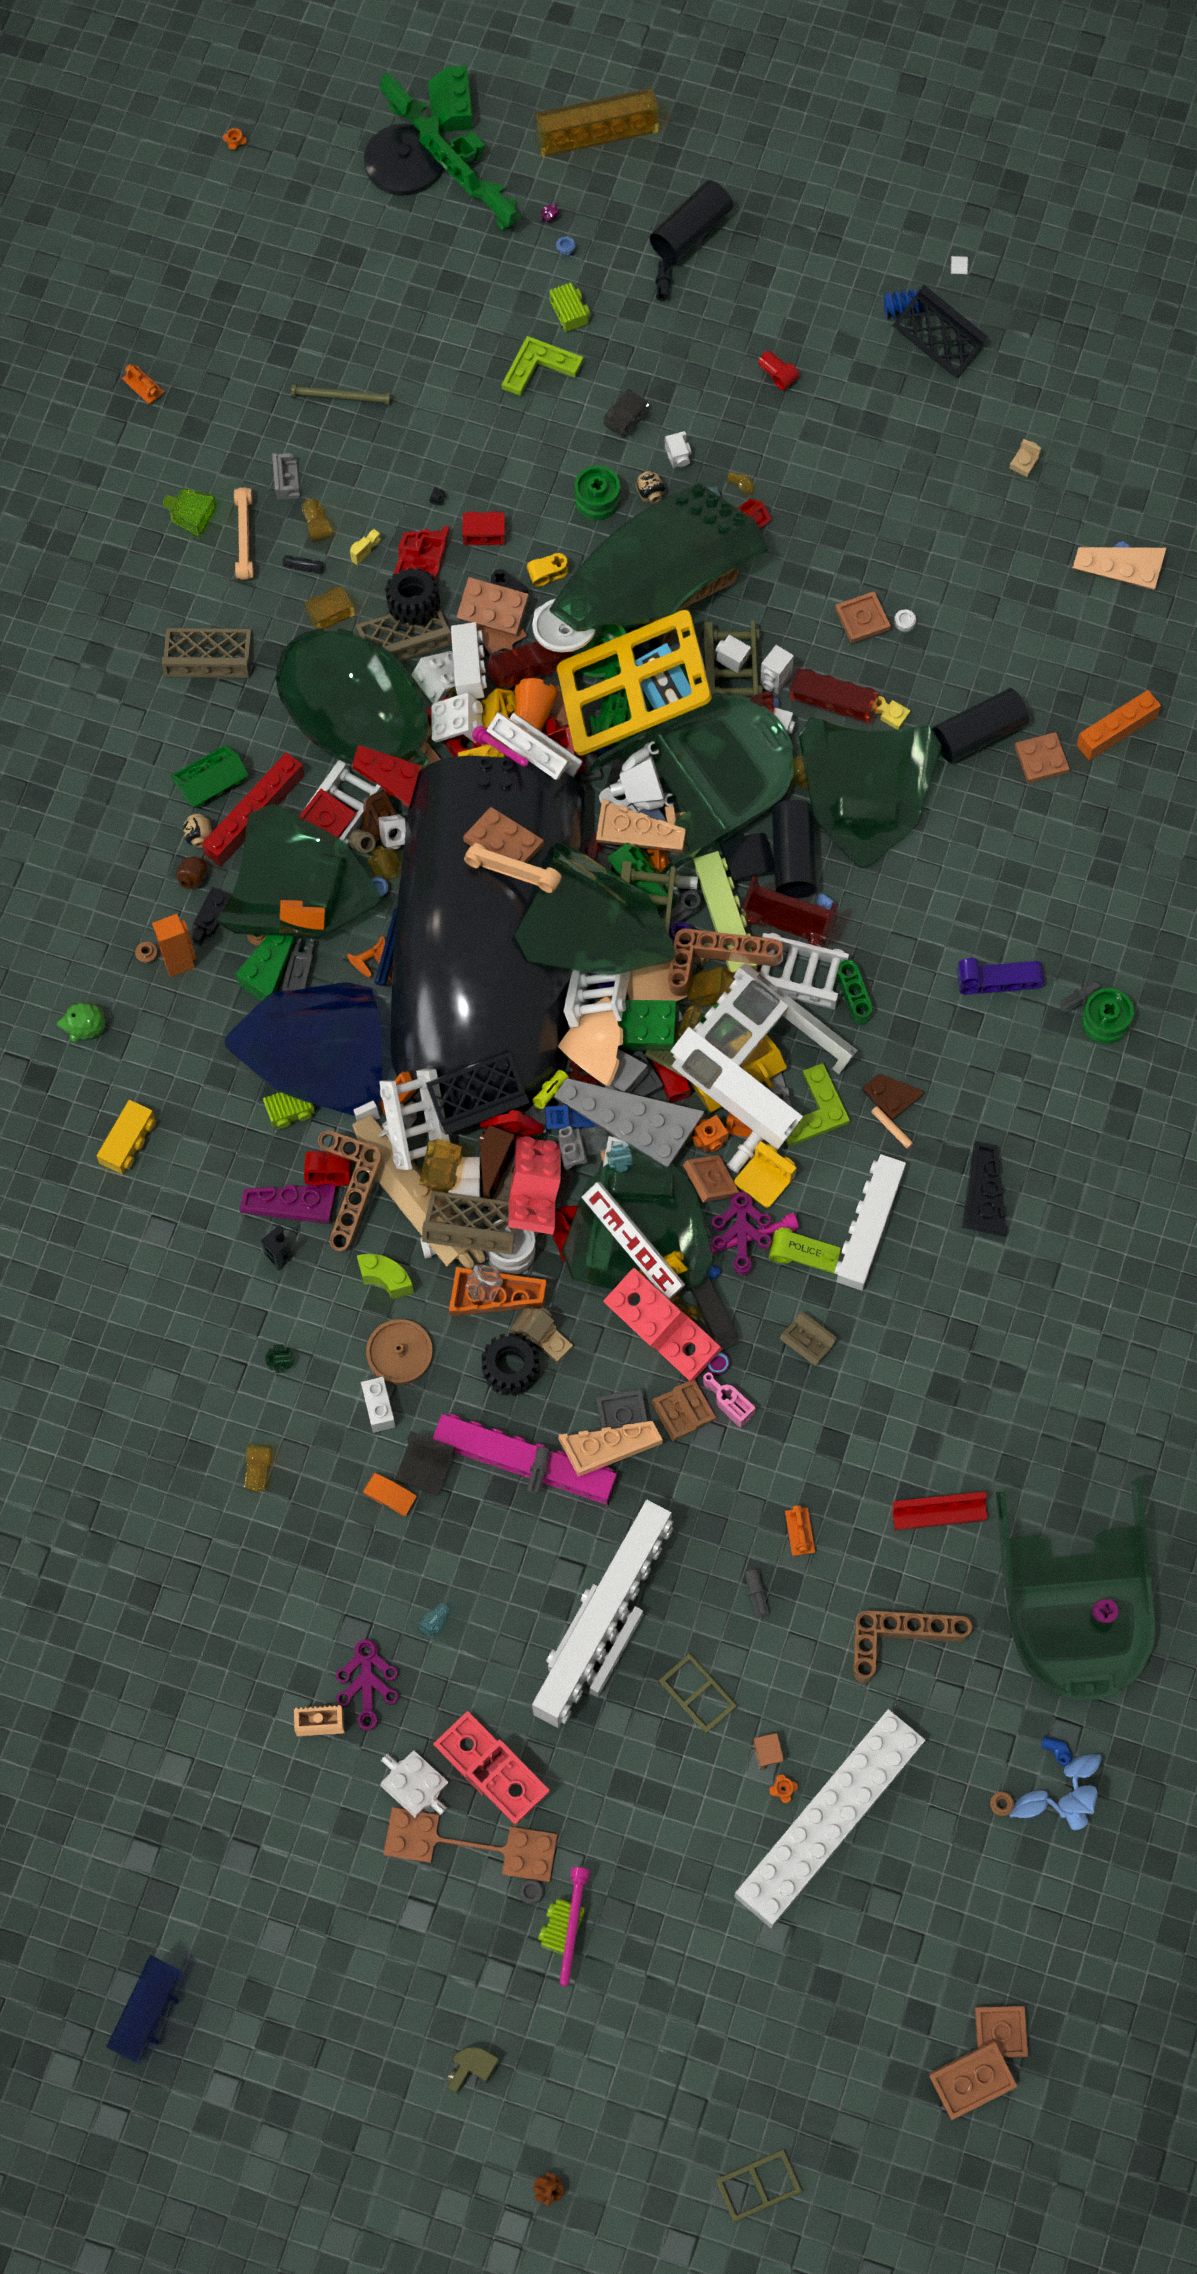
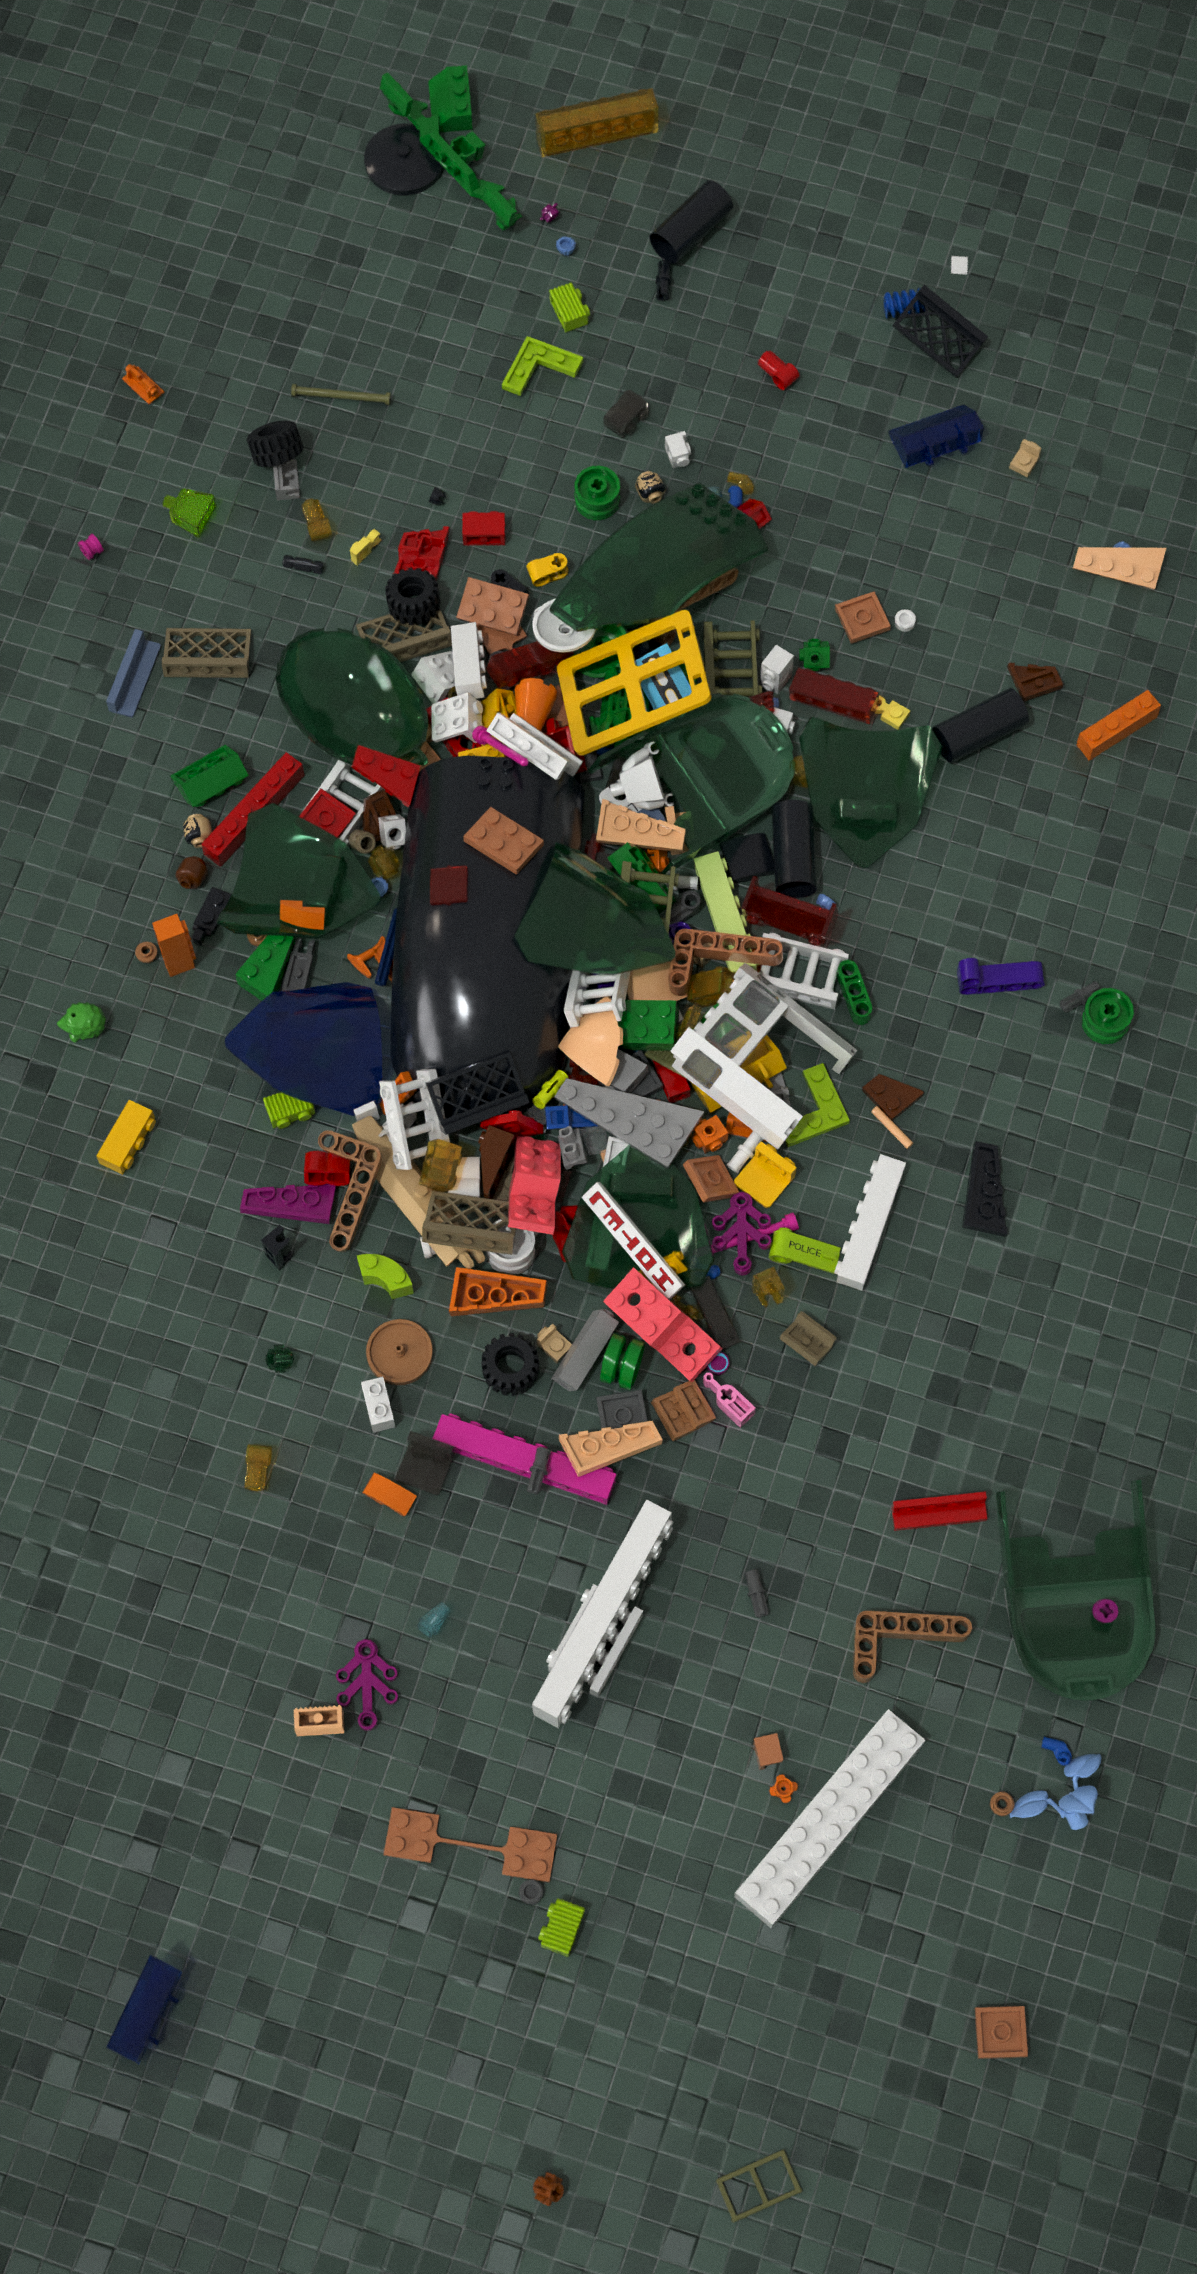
orange plate [223,128,247,150] -> none
light nougat piece [234,487,254,580] -> none
clear yellow brick [304,585,355,633] -> none
white plate [380,1750,448,1818] -> none
coral bracket [433,1711,550,1826] -> none
olive brick [447,2048,499,2094] -> none
light nougat piece [464,843,562,893] -> none
clear panel [466,1264,503,1302] -> none
dark tan brick [508,1307,554,1344] -> none
dark pink piece [560,1867,591,1987] -> none
clear light blue gear [607,1144,632,1172] -> none
olive window [658,1653,738,1734] -> none
white brick [715,635,751,673] -> none
orange hinge [785,1505,815,1556] -> none
nougat plate [928,2040,1017,2120] -> none
nougat plate [1014,732,1070,784] -> none
none -> dark pink wheel [78,534,104,560]
none -> sand blue panel [106,629,161,718]
none -> black tyre [246,421,304,467]
none -> clear red piece [430,865,468,905]
none -> light grey brick [551,1309,619,1392]
none -> green wheel [600,1333,645,1390]
none -> blue arm [721,486,743,515]
none -> clear yellow hinge [752,1267,785,1307]
none -> green brick [799,638,830,671]
none -> clear blue piece [888,405,984,468]
none -> reddish brown wing [1007,662,1063,701]

